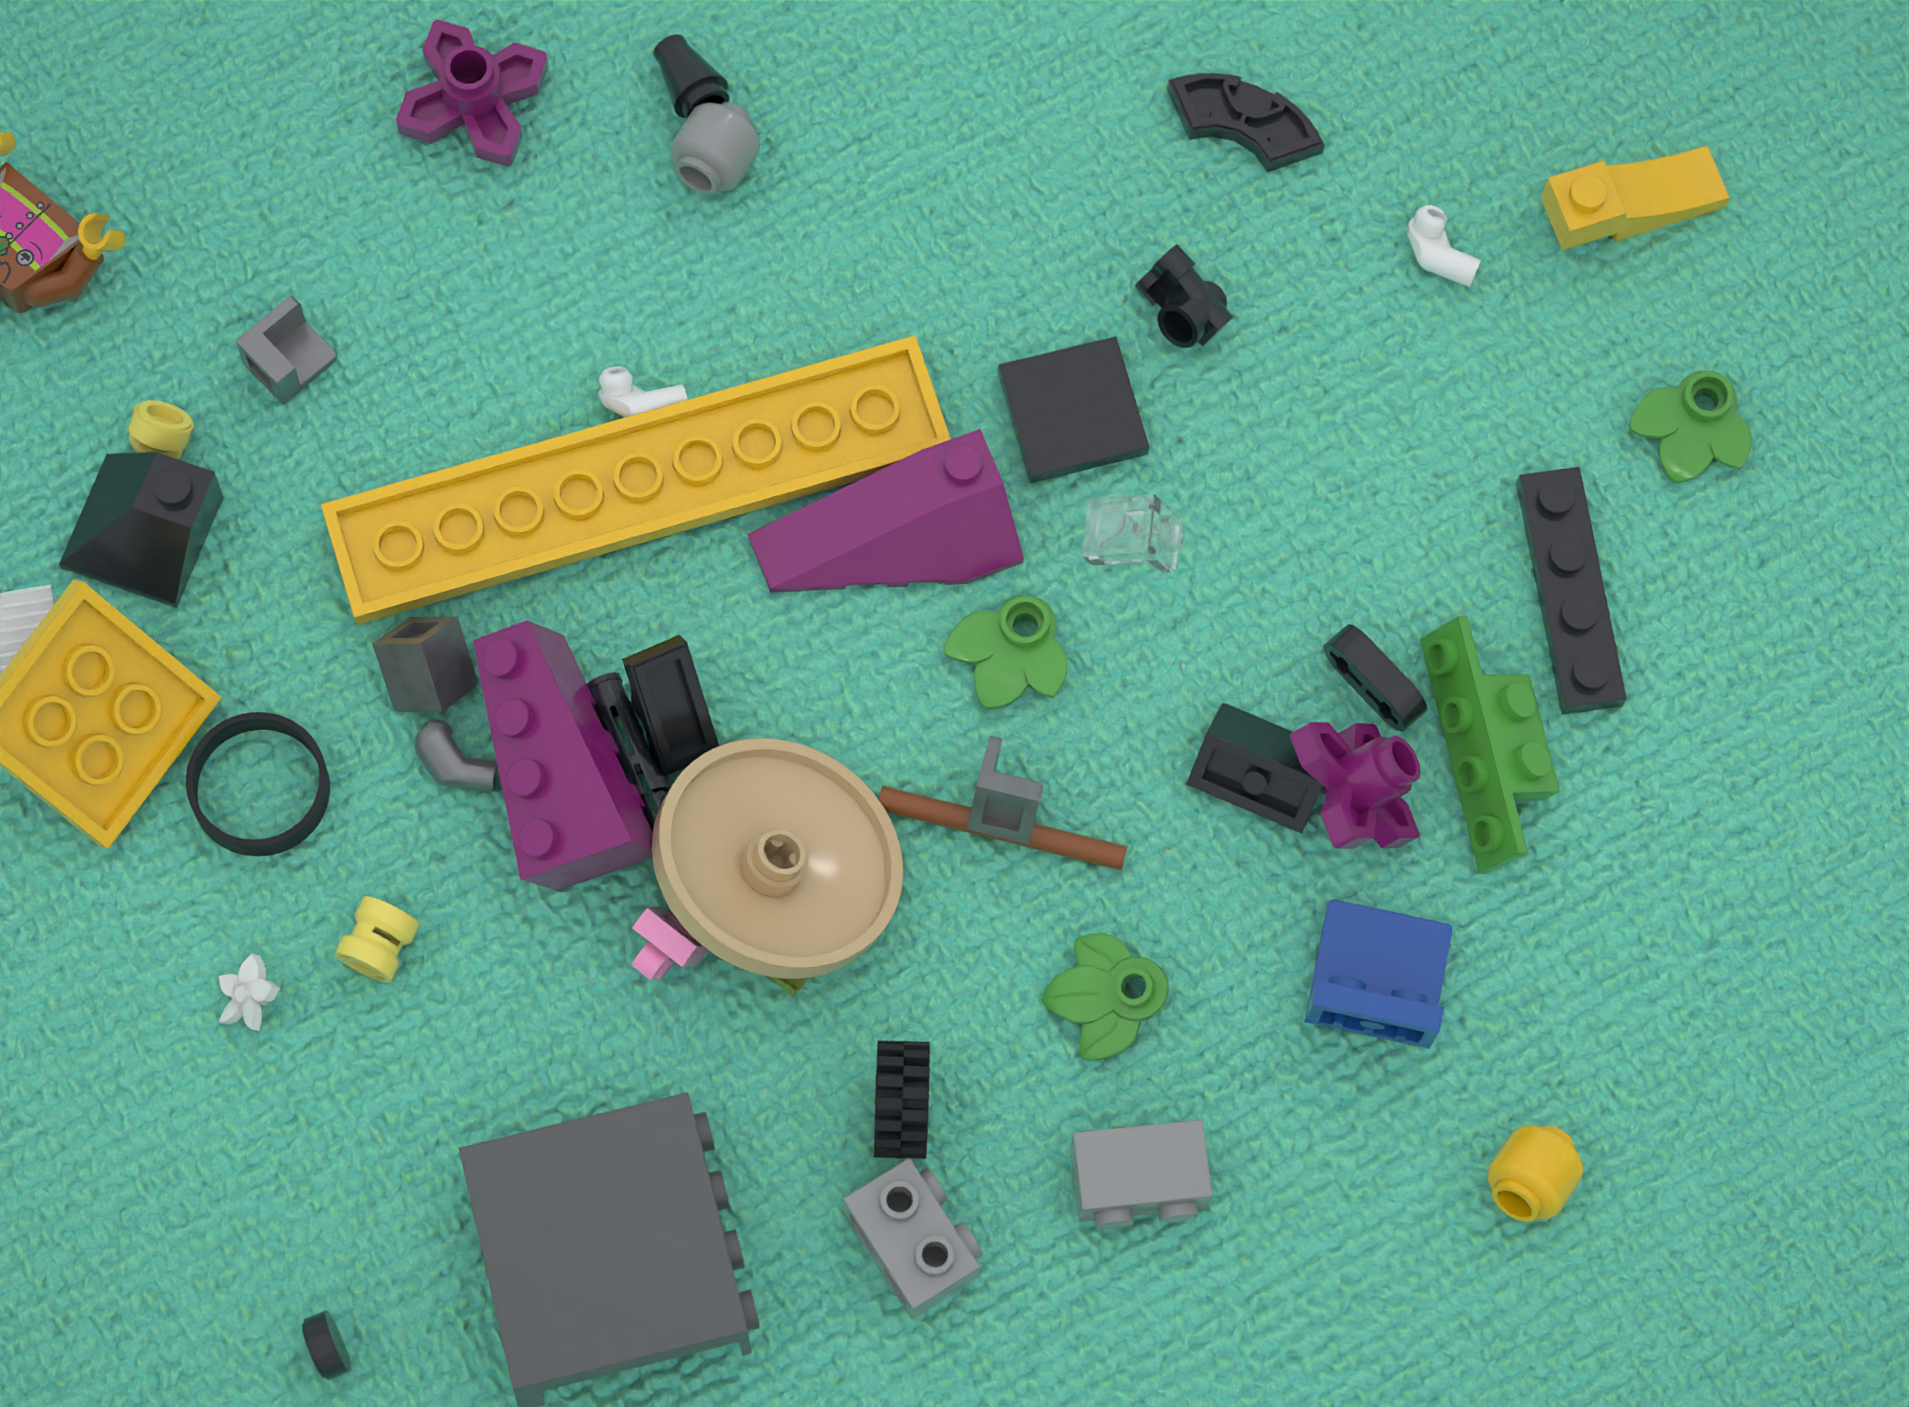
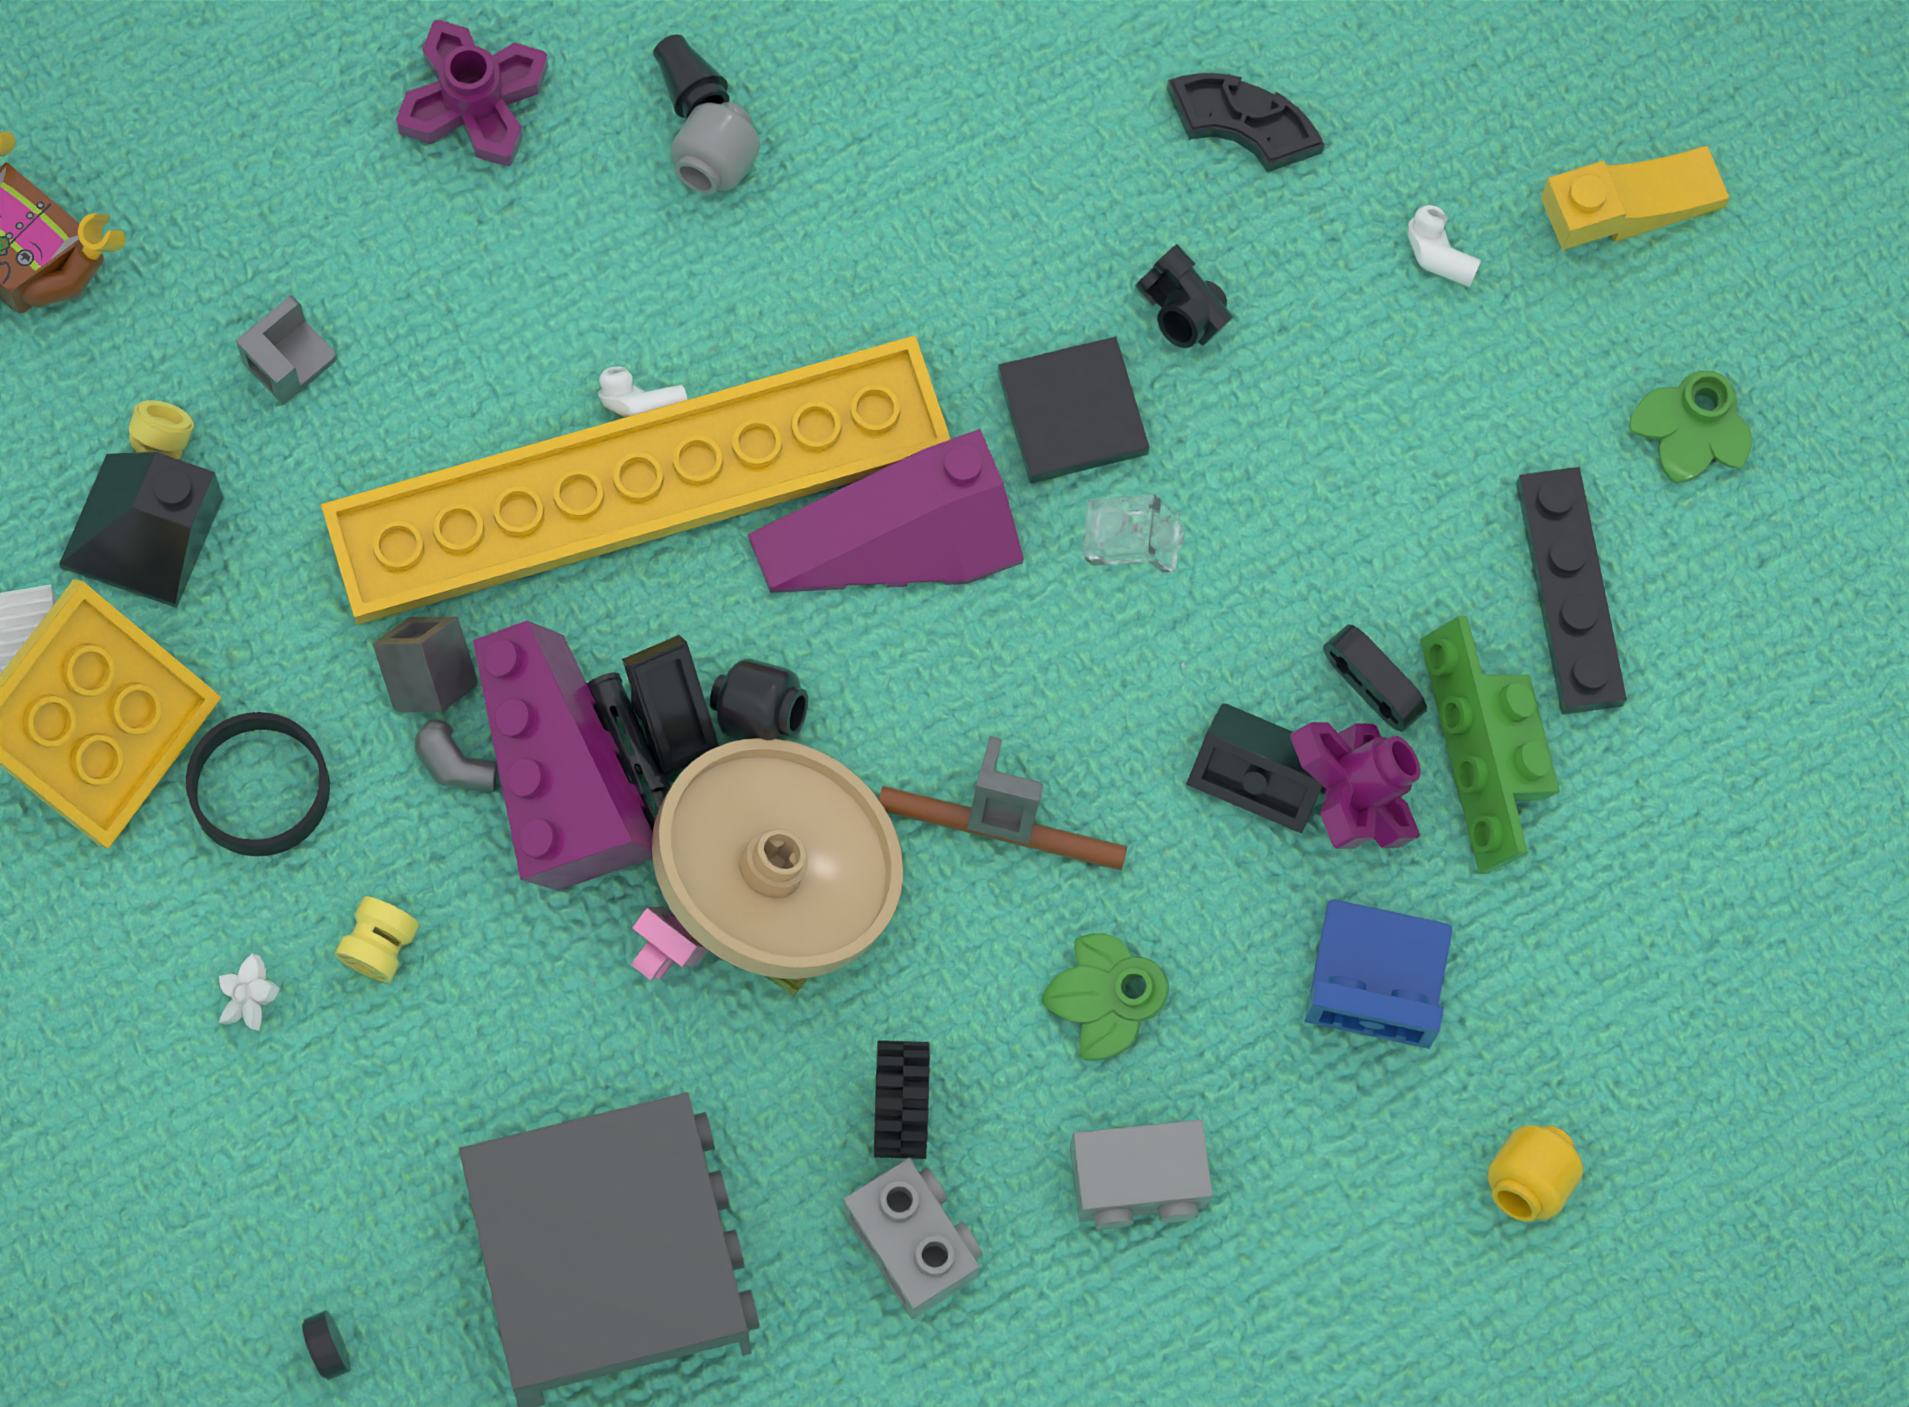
bright green plate [944,595,1068,710] -> none
none -> black head [710,659,808,740]

